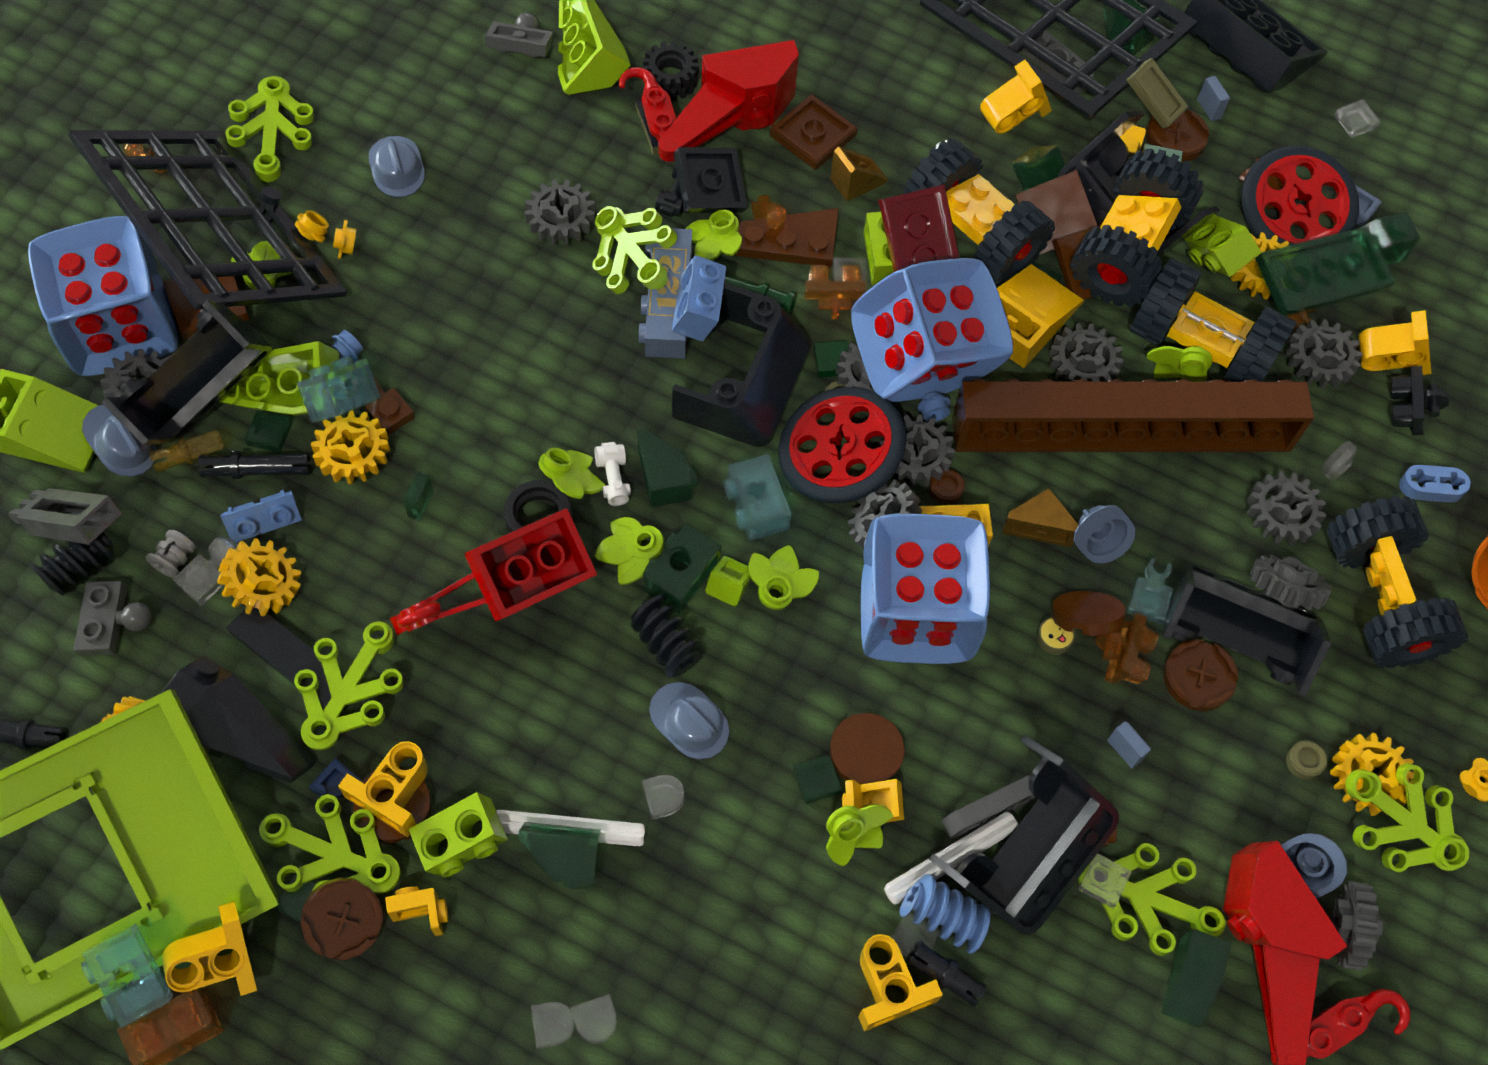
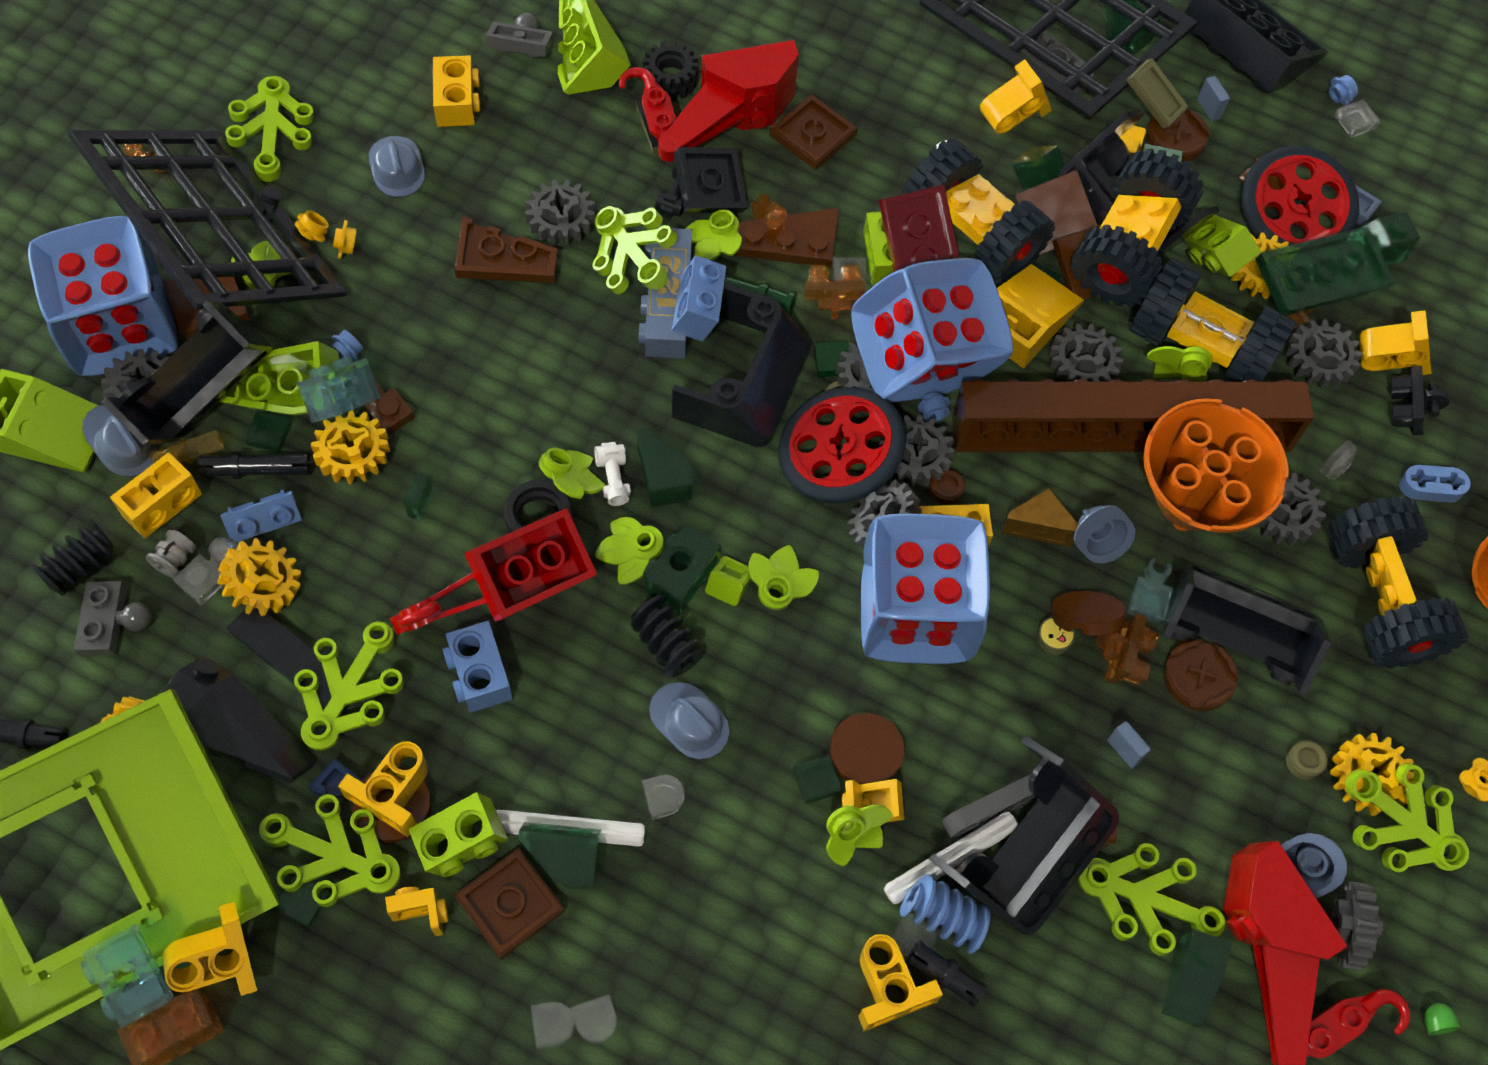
dark grey hinge [8,488,122,545] -> none
reddish brown tile [300,878,383,960] -> none
clear light blue brick [723,454,791,541] -> none
pearl gold slope [830,146,888,201] -> none
clear tile [1077,853,1132,908] -> none
dark grey gear [1250,555,1332,610] -> none
none -> yellow brick [110,452,202,539]
none -> yellow brick [433,55,480,127]
none -> medium blue brick [442,620,513,713]
none -> reddish brown tile [454,848,565,960]
none -> reddish brown wing [455,216,558,283]
none -> orange cone [1144,398,1289,533]
none -> medium blue plate [1329,75,1358,105]
none -> bright green hinge [1424,1003,1461,1035]

